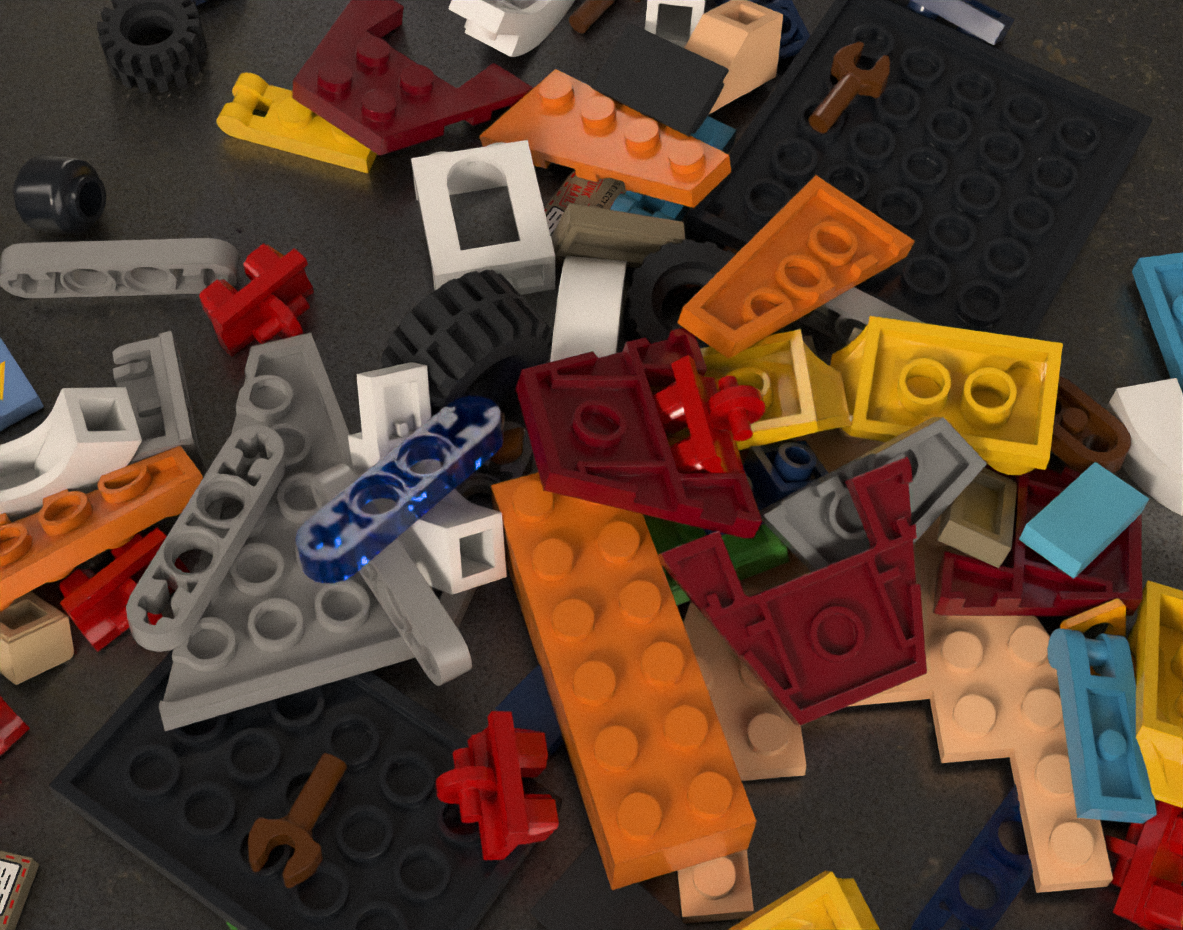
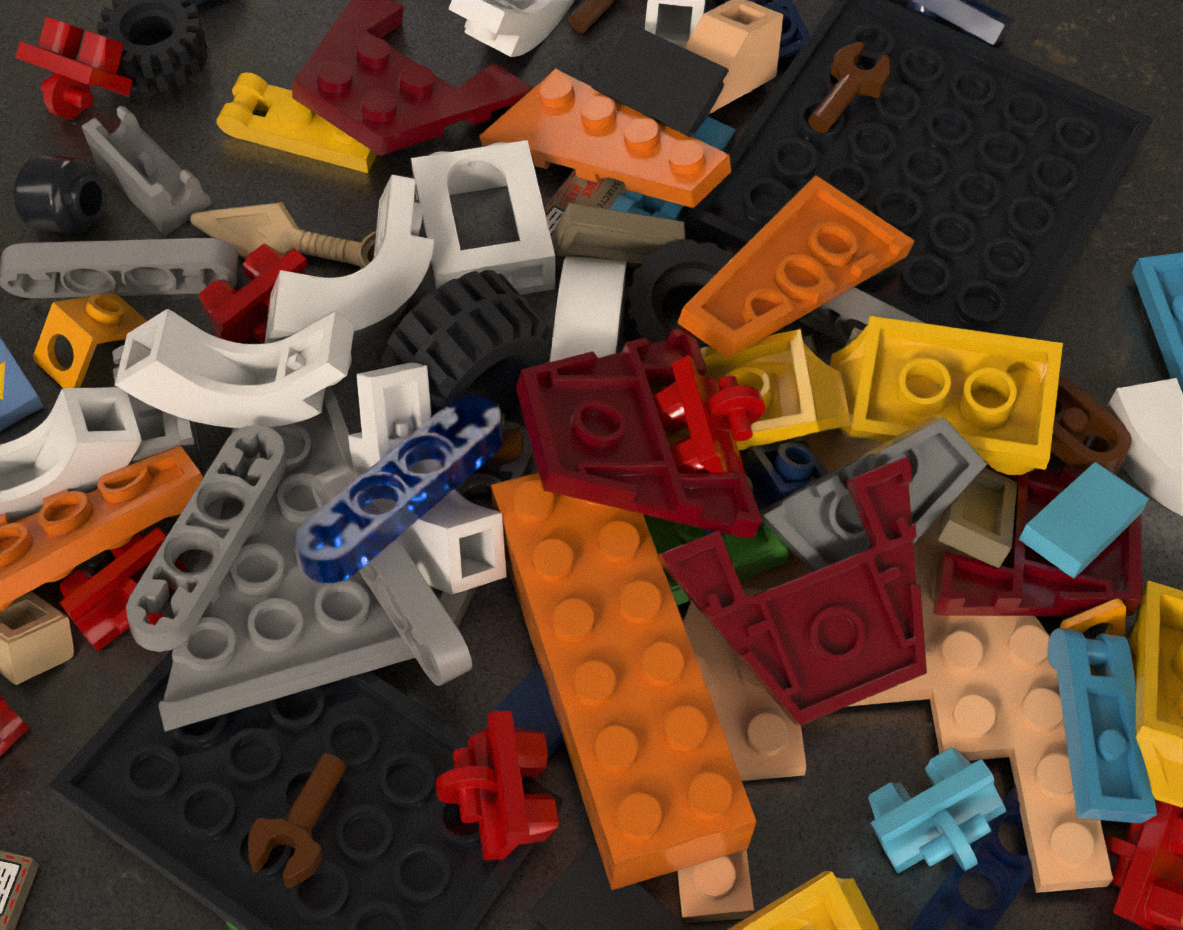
none -> red hips [16,16,133,119]
none -> light orange bracket [33,293,147,388]
none -> light grey hinge [82,106,212,236]
none -> white arch [115,309,355,428]
none -> tan piece [190,202,376,270]
none -> white arch [265,175,435,350]
none -> medium azure hips [868,748,1006,874]

